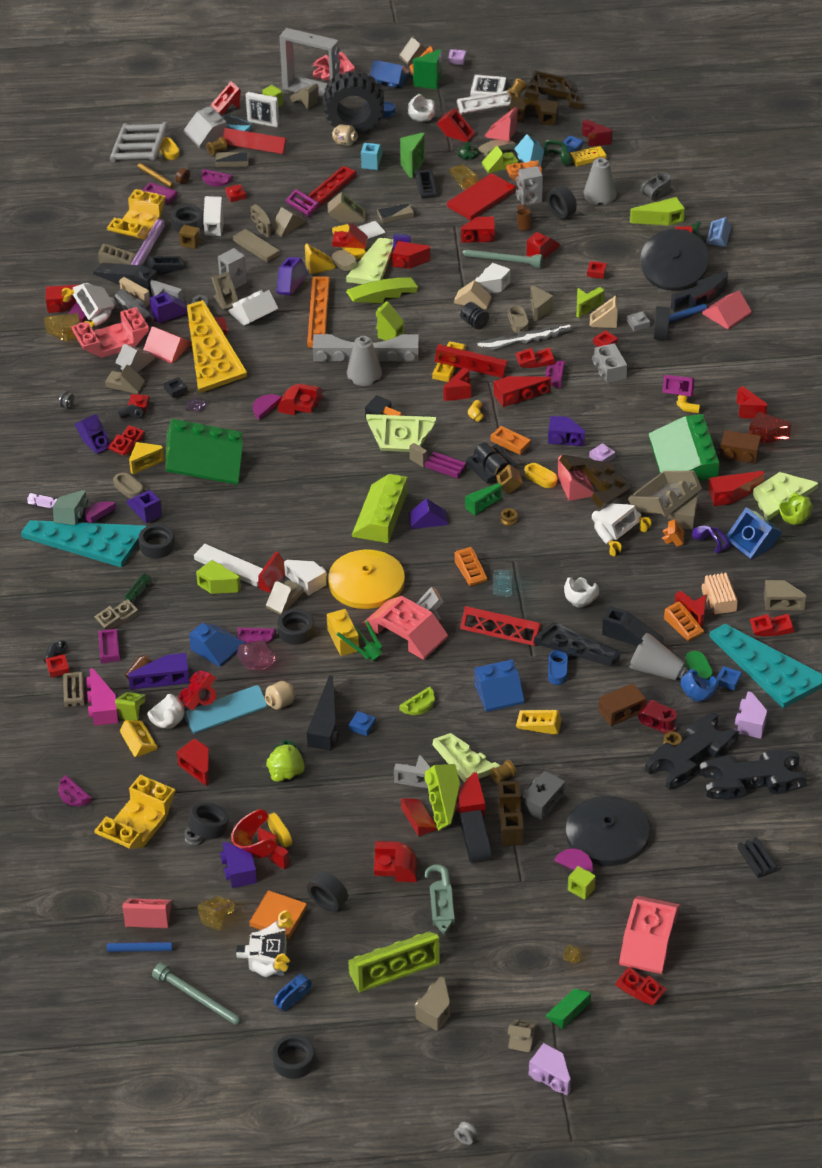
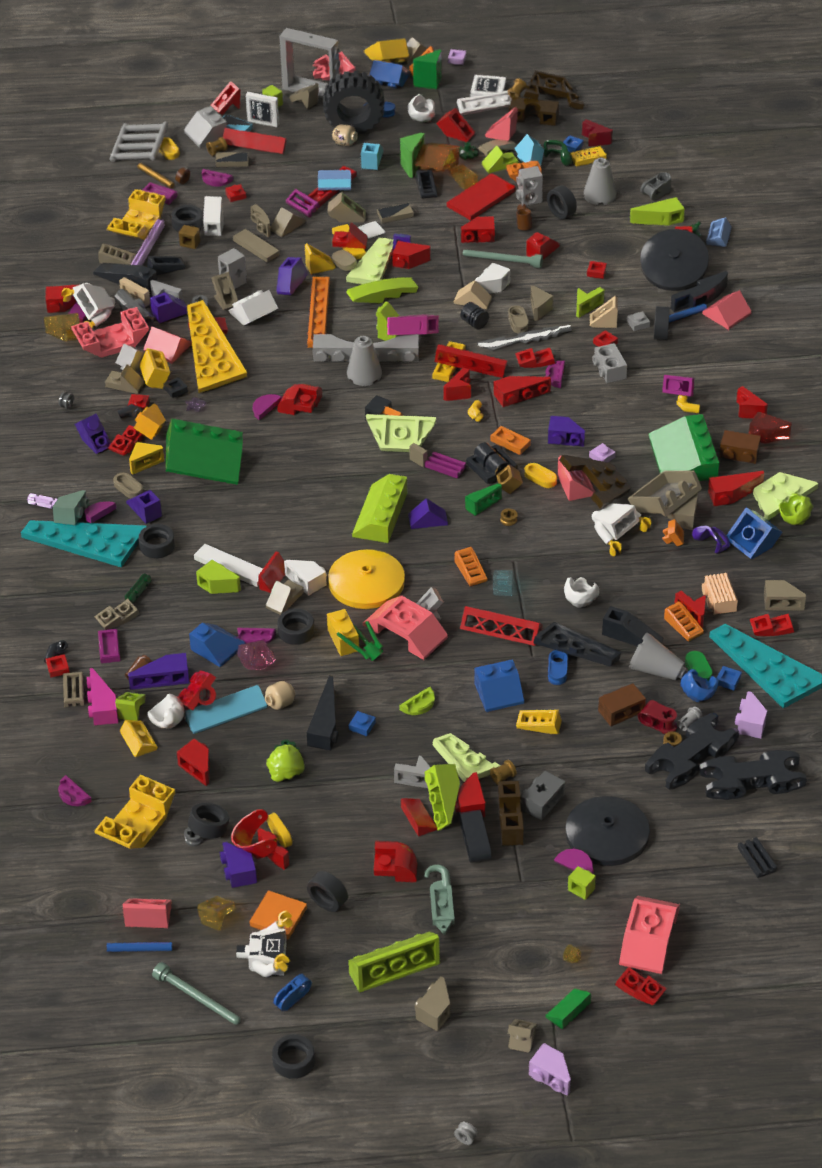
none -> light orange slope [134,403,166,440]
none -> yellow brick [139,348,170,389]
none -> slope [318,170,351,190]
none -> yellow slope [364,39,409,64]
none -> dark pink slope [387,314,439,335]
none -> clear orange slope [414,142,460,171]
none -> light grey pin [677,707,702,731]

